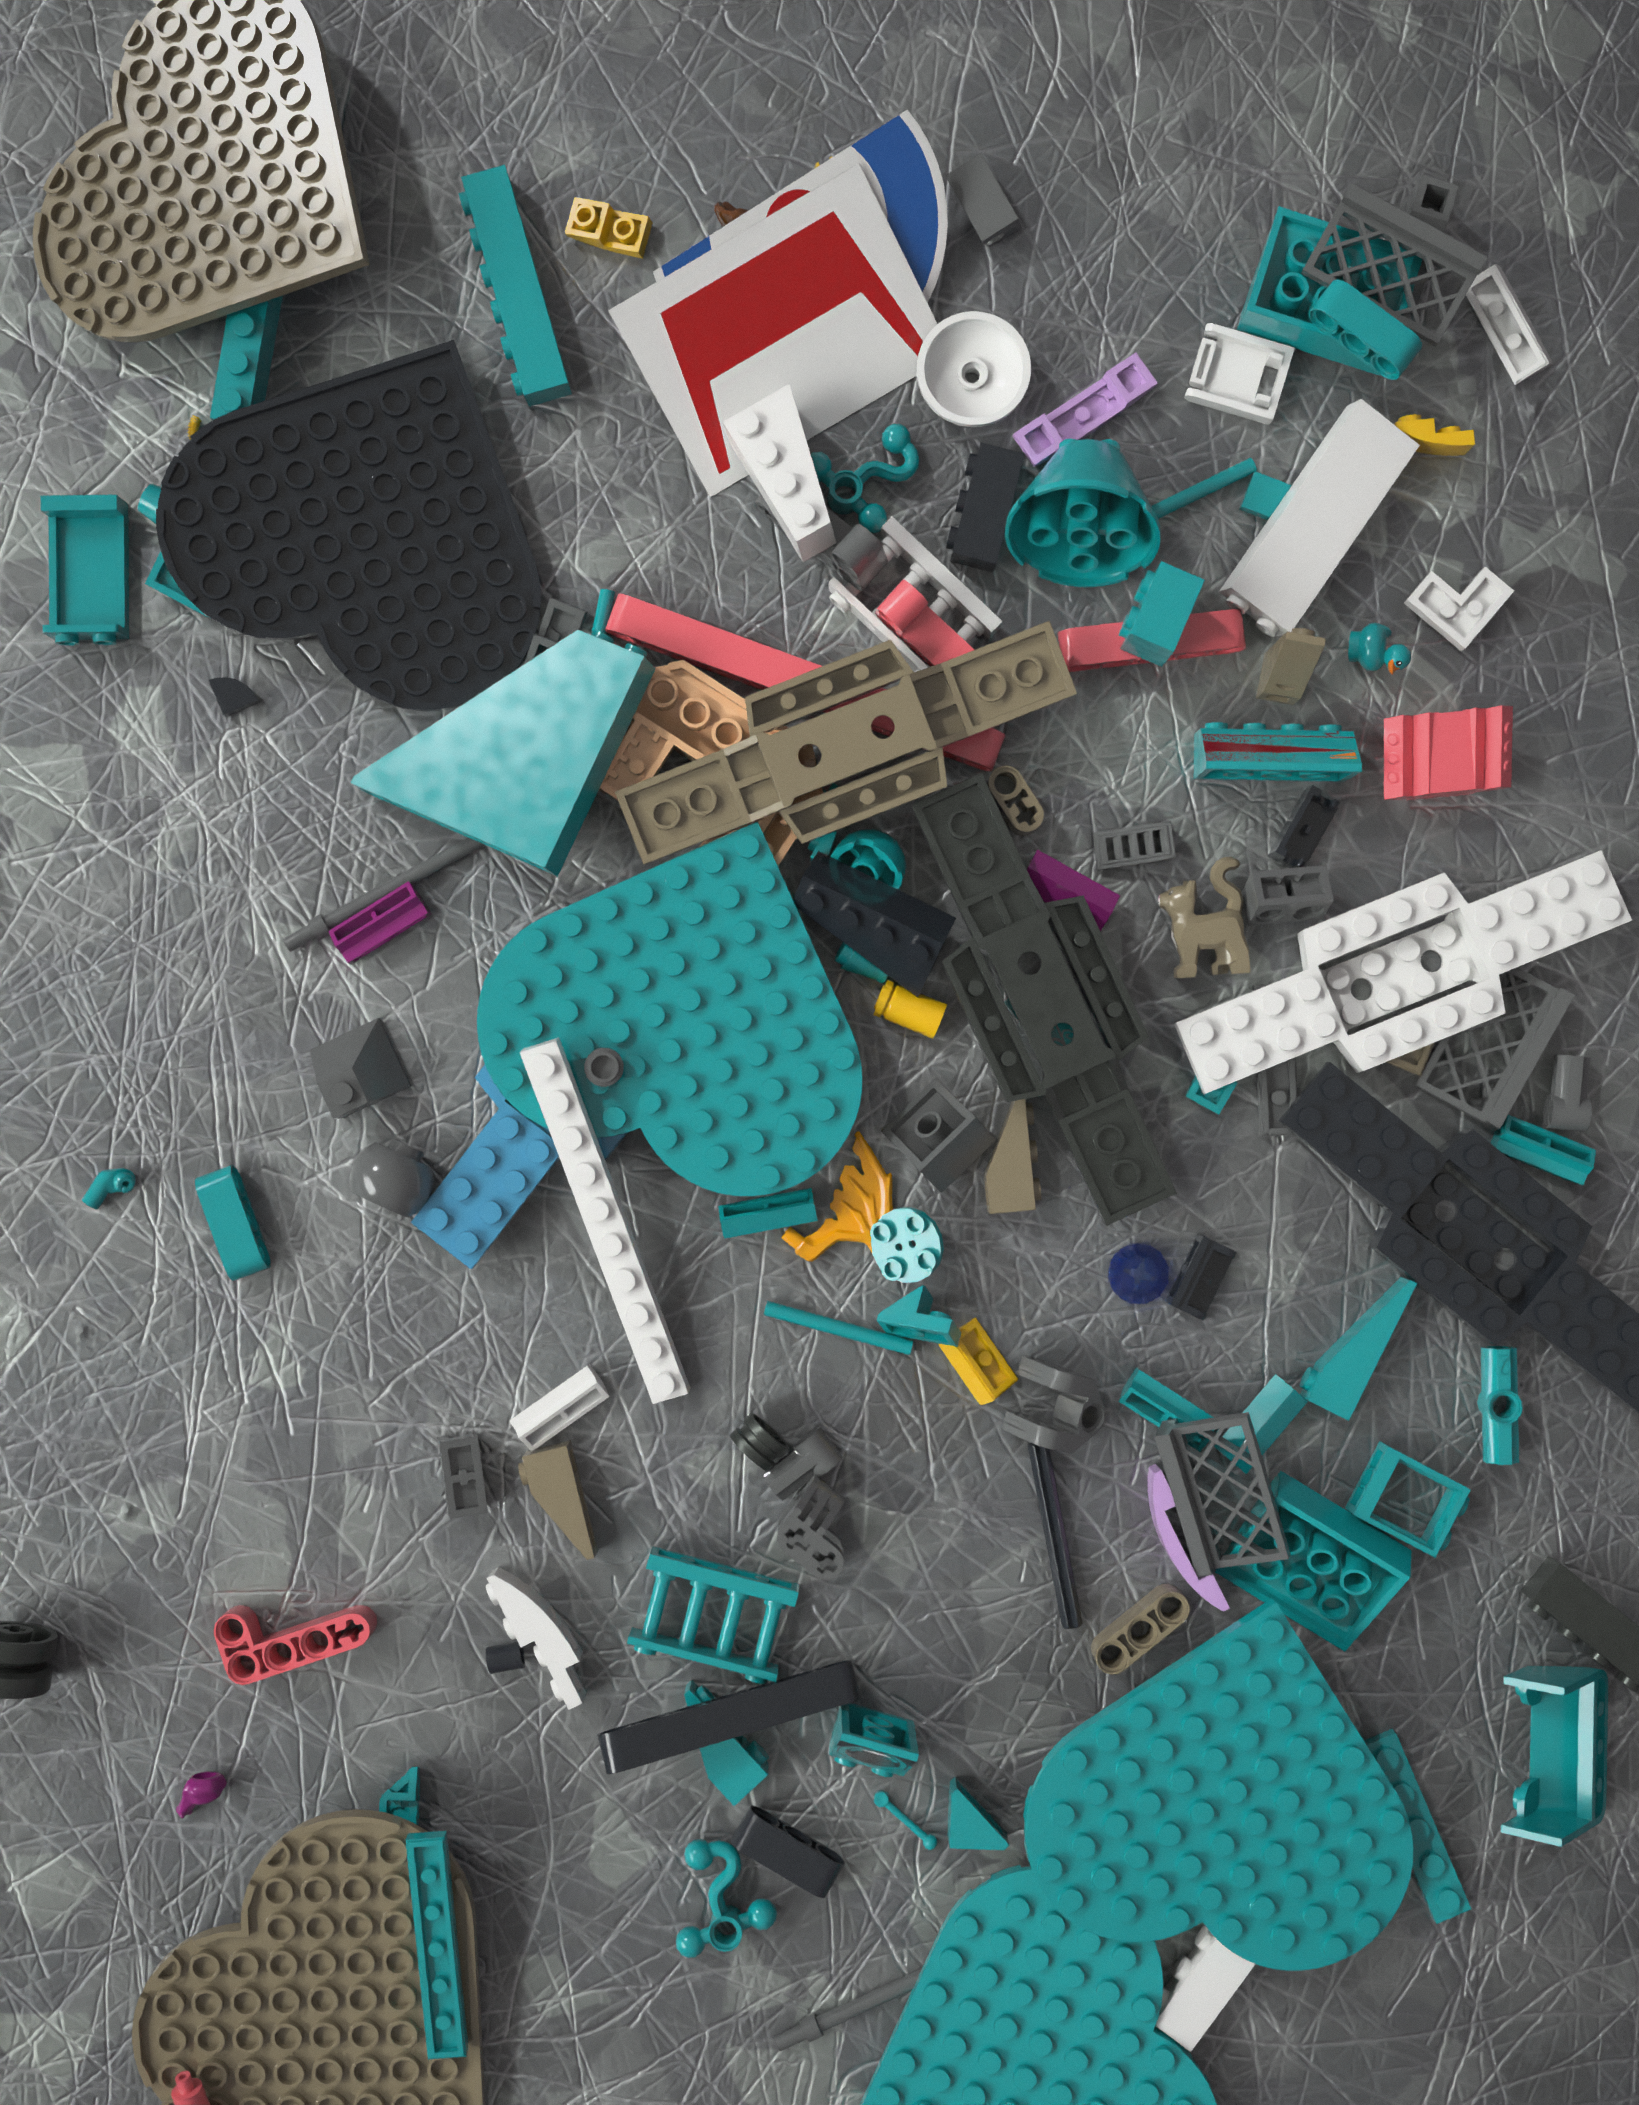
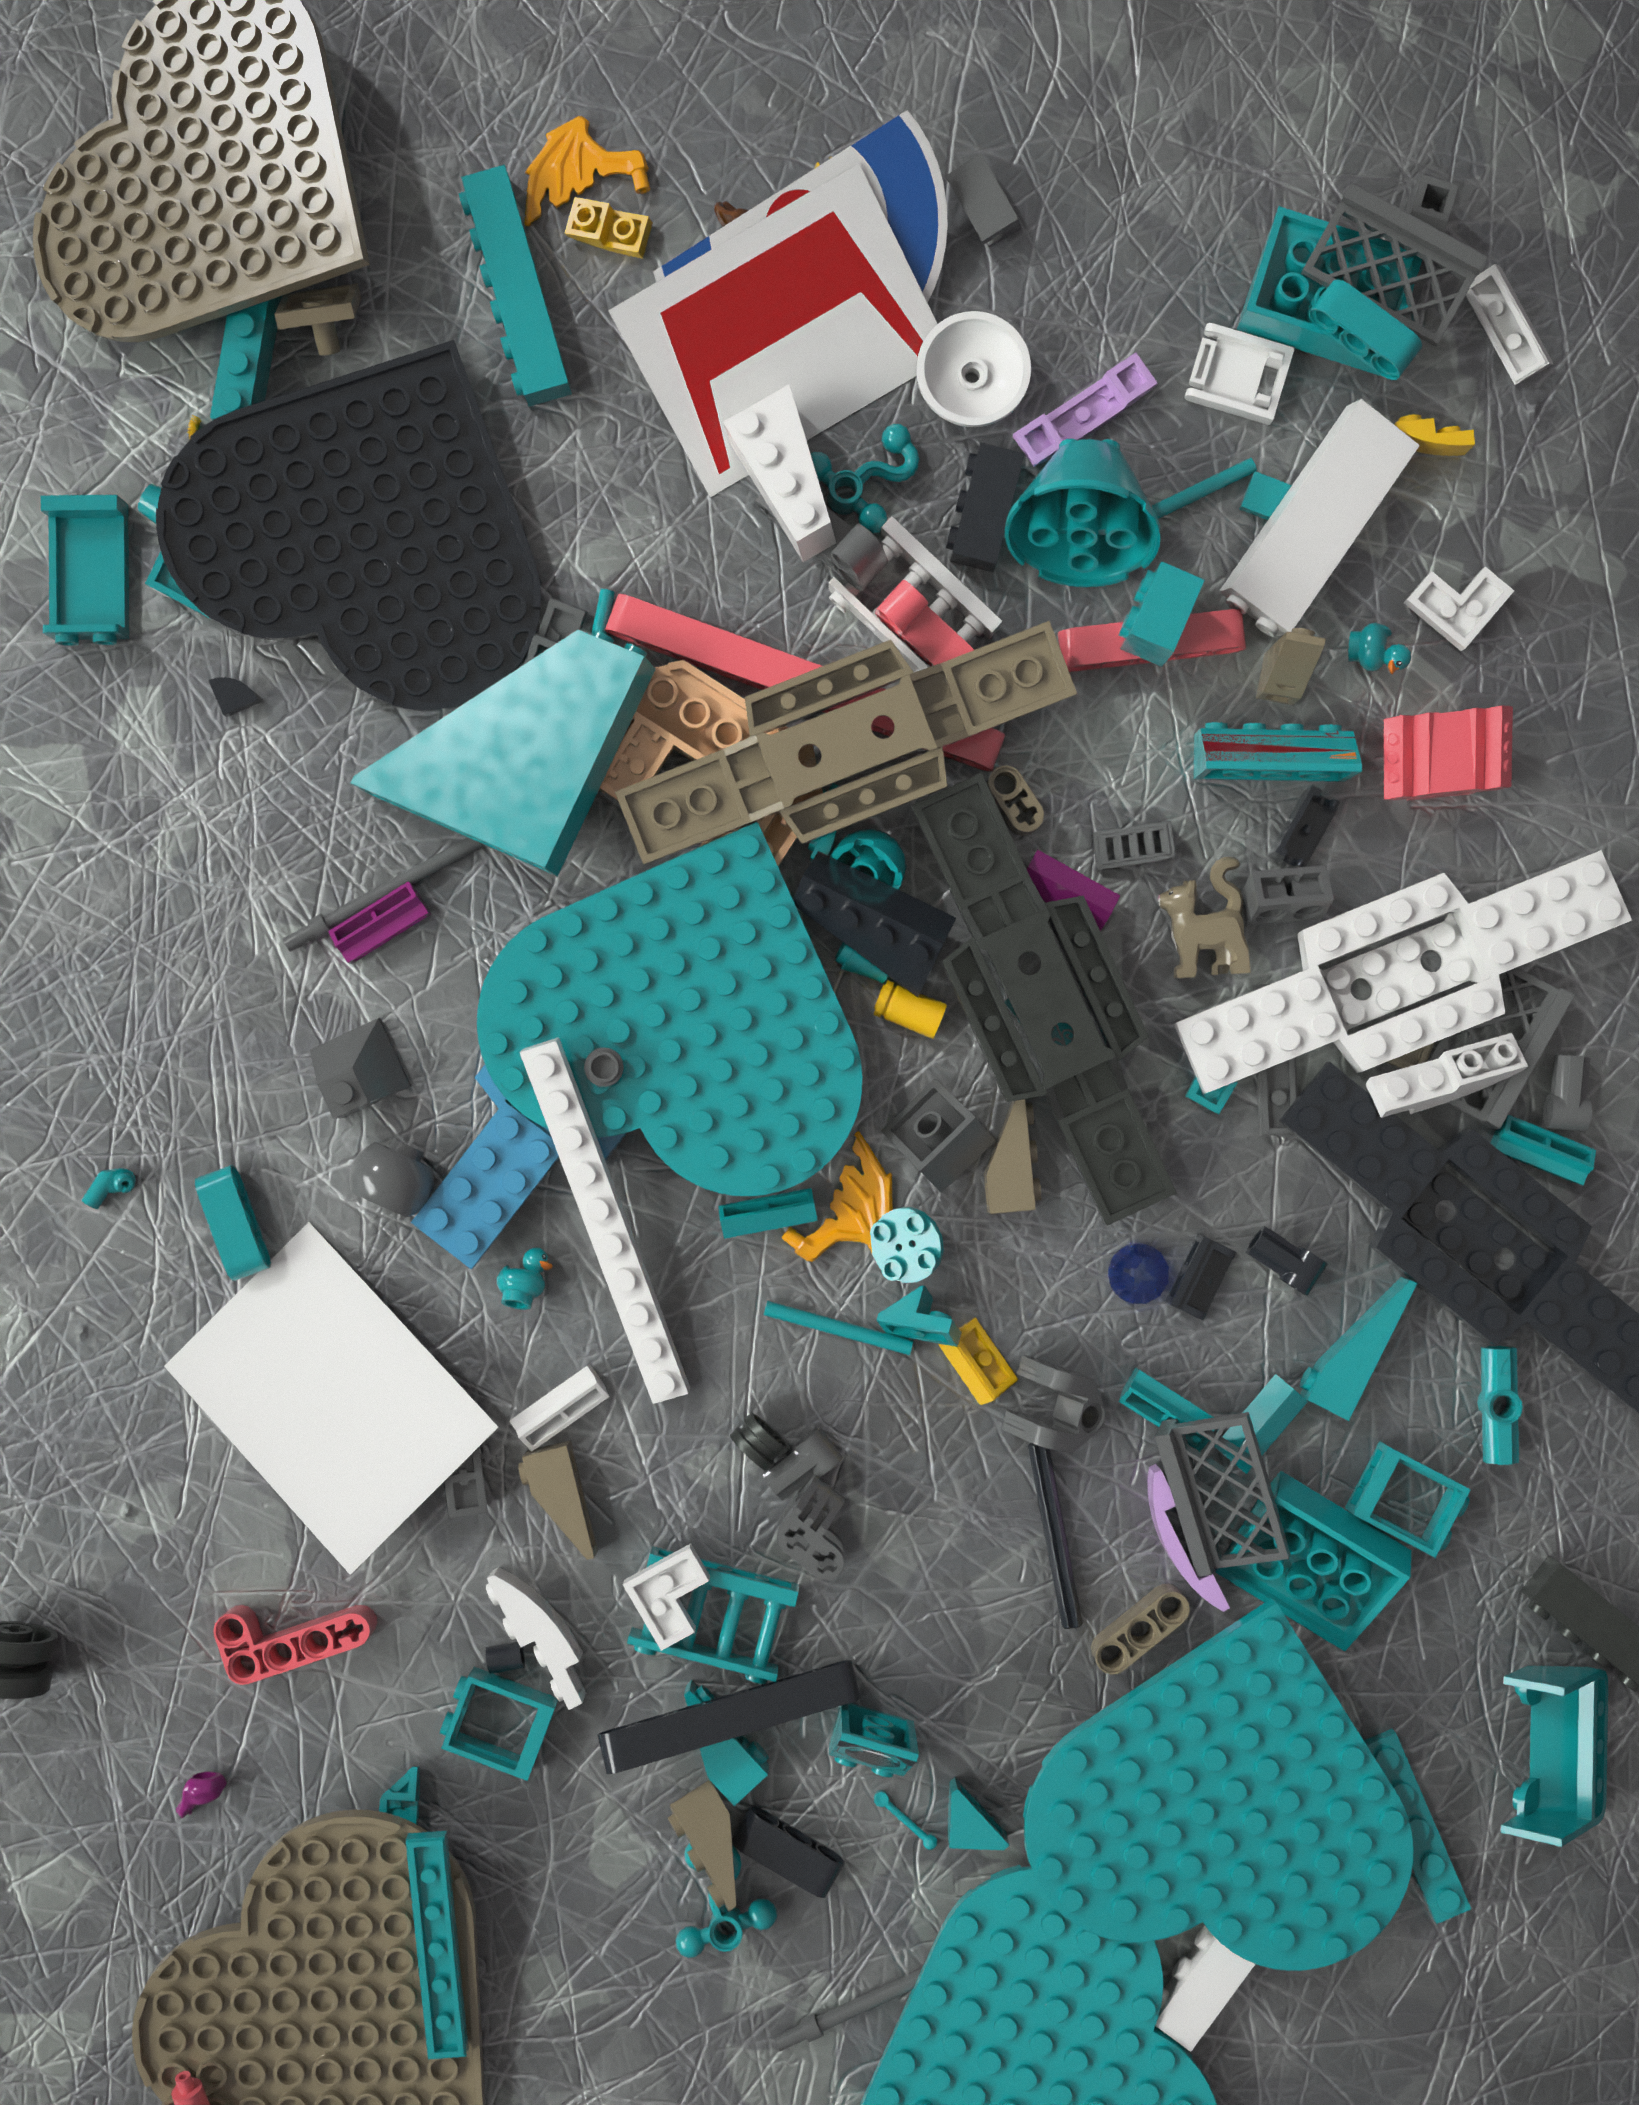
none -> white sticker [164,1222,498,1575]
none -> dark tan tile [275,283,361,355]
none -> teal window [439,1666,558,1781]
none -> teal animal [496,1247,553,1310]
none -> light orange animal [524,116,650,227]
none -> white plate [623,1543,710,1651]
none -> dark tan slope [667,1780,736,1912]
none -> black piece [1245,1226,1328,1296]
none -> white slope [1366,1033,1528,1118]

